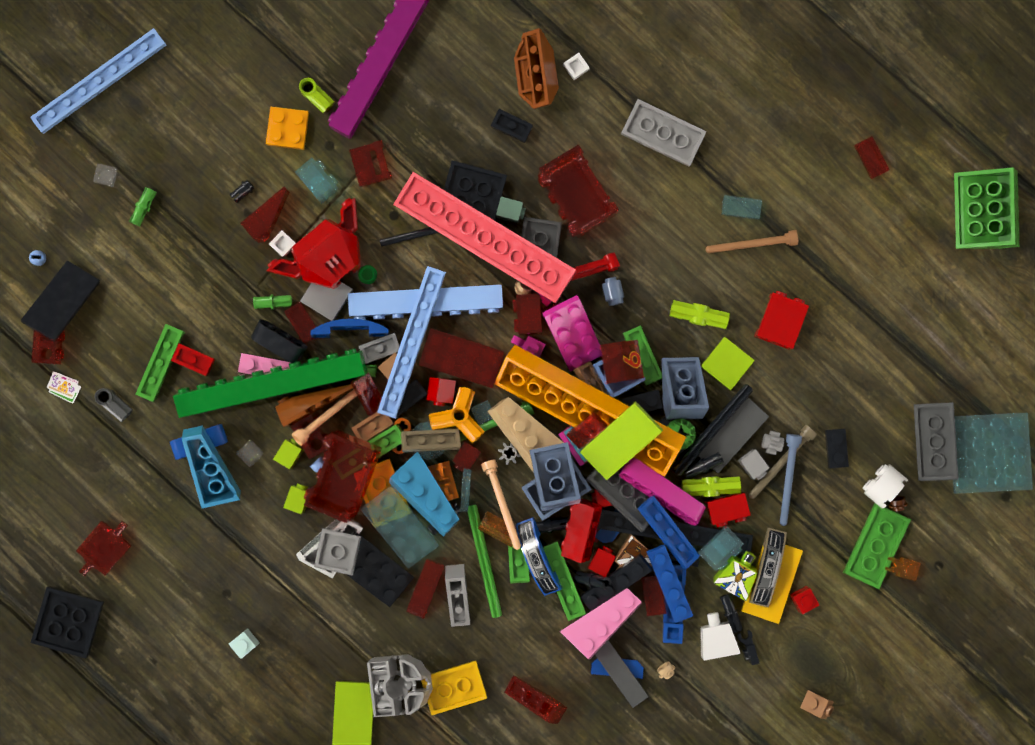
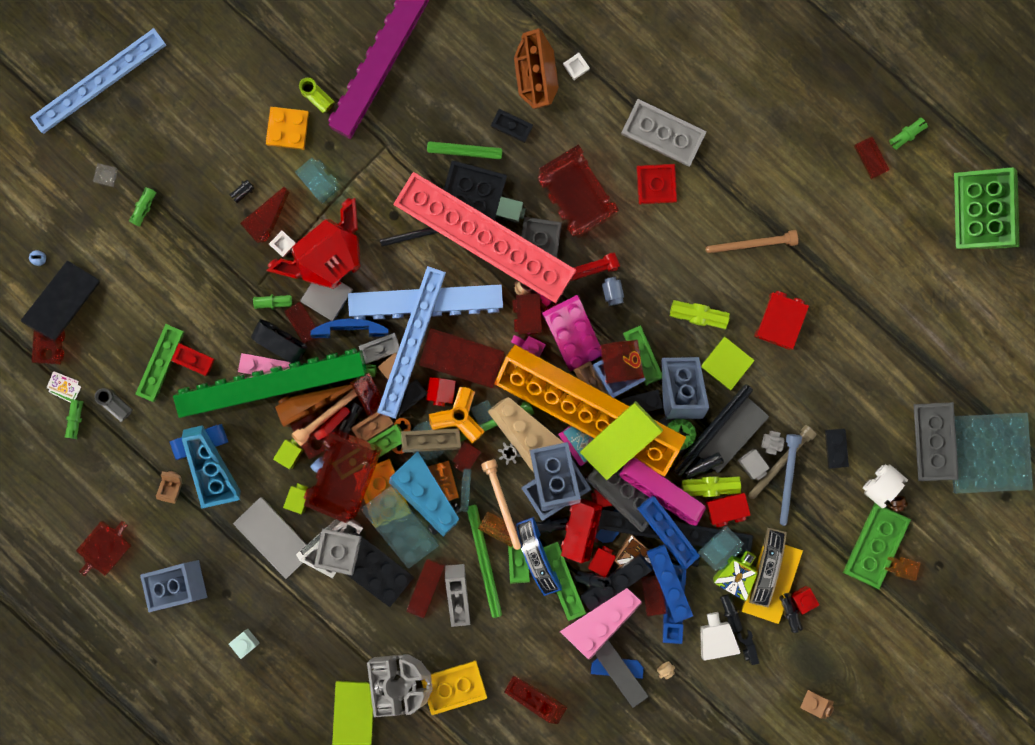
black plate [30,586,104,659] -> none
clear plate [236,440,264,467] -> none
clear red plate [349,141,392,187] -> none
green plate [358,265,377,284] -> none
clear red plate [566,412,607,449] -> none
clear light blue tile [721,195,762,220] -> none
none -> bright green pin [65,399,84,439]
none -> sand blue slope [140,560,207,612]
none -> medium nougat bracket [156,471,183,504]
none -> light grey tile [233,497,307,579]
none -> red tile [314,407,350,440]
none -> black axle [335,402,364,440]
none -> bright green axle [427,142,502,159]
none -> red tile [636,164,677,205]
none -> black pin [779,593,803,633]
none -> bright green pin [889,118,928,150]

